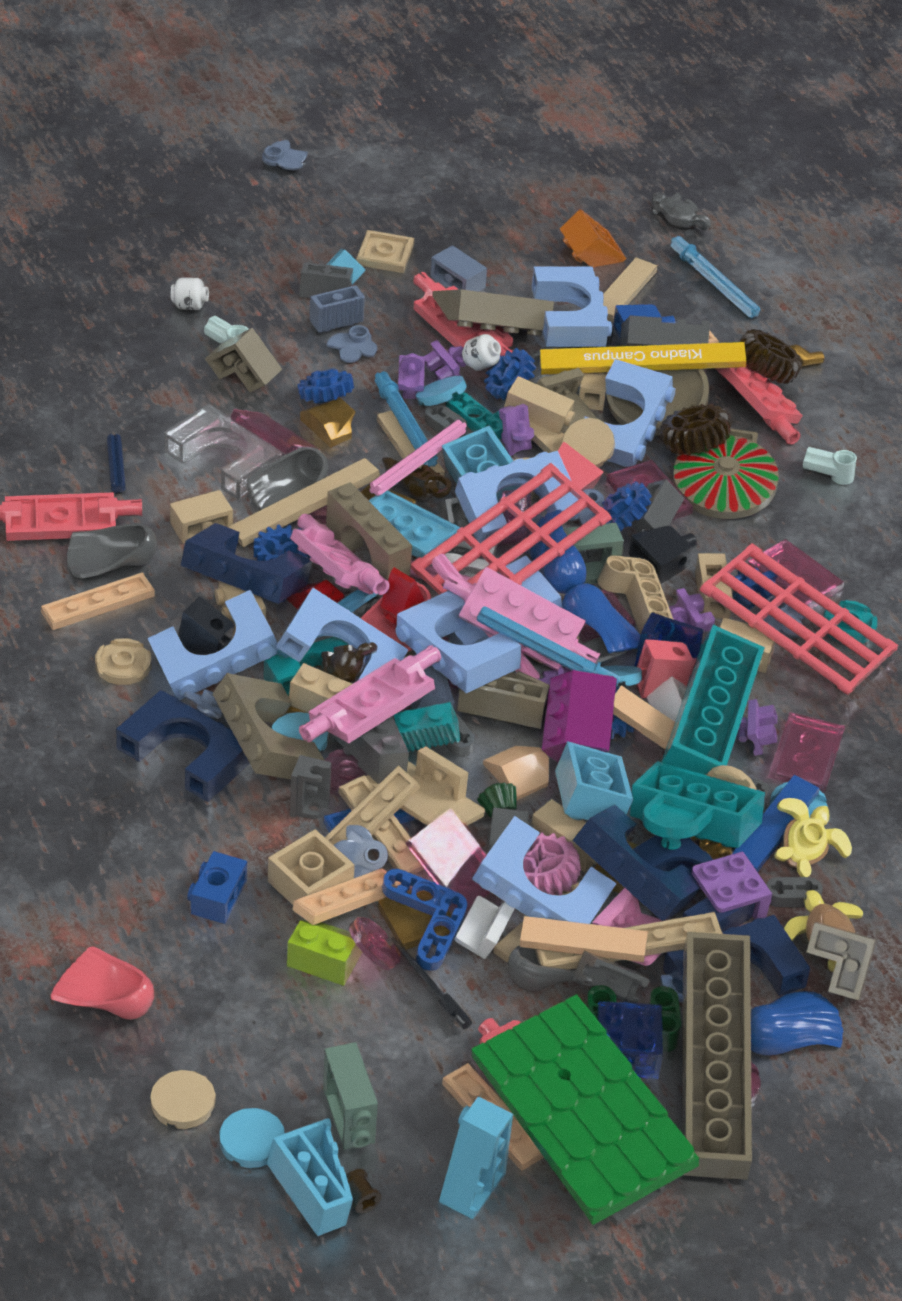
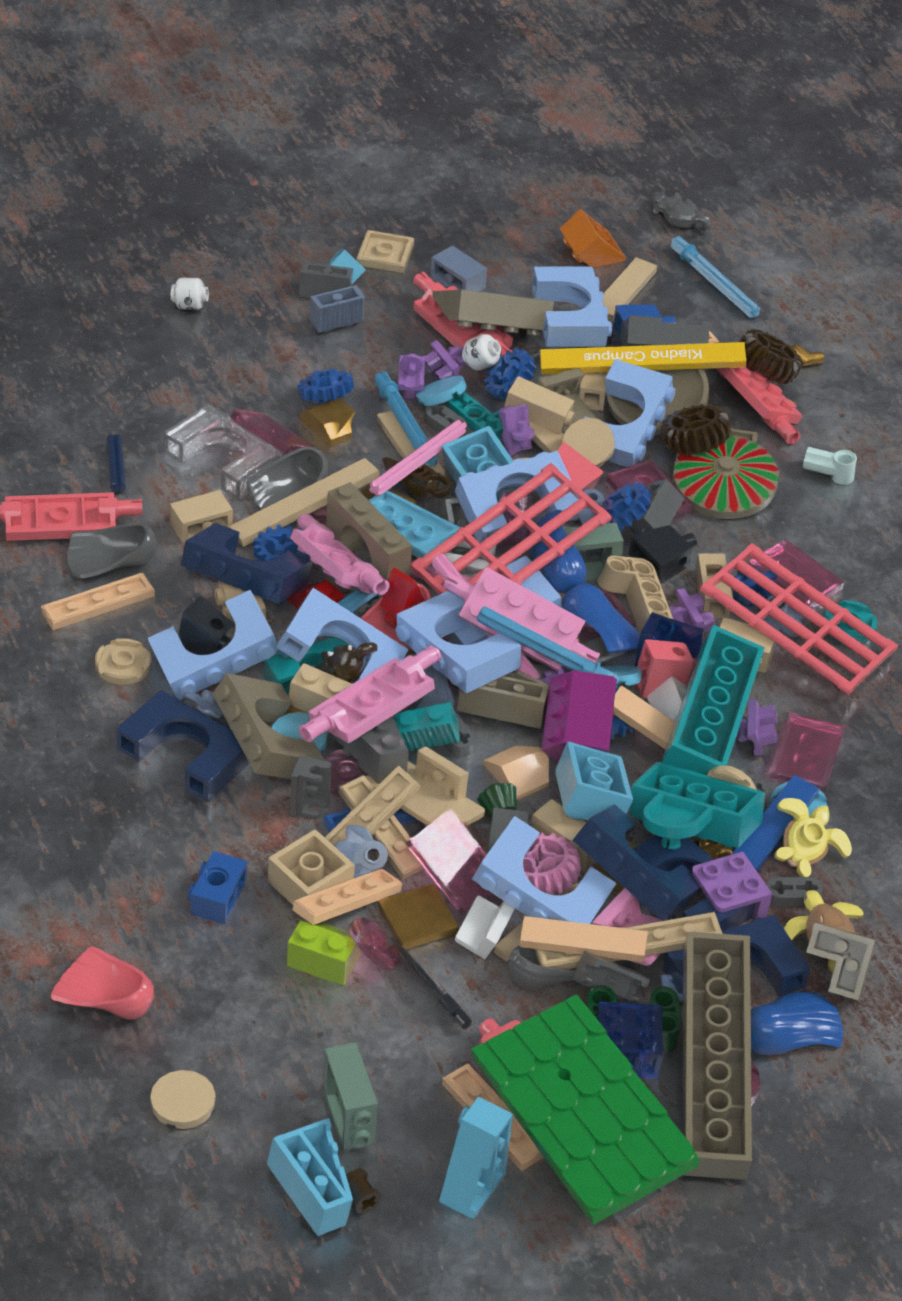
light aqua piece [204,316,249,344] -> none
dark tan brick [205,328,282,392] -> none
medium azure tile [220,1108,285,1168] -> none
sand blue plate [262,140,308,170] -> none
sand blue plate [327,325,377,363] -> none
blue beam [382,869,467,971] -> none

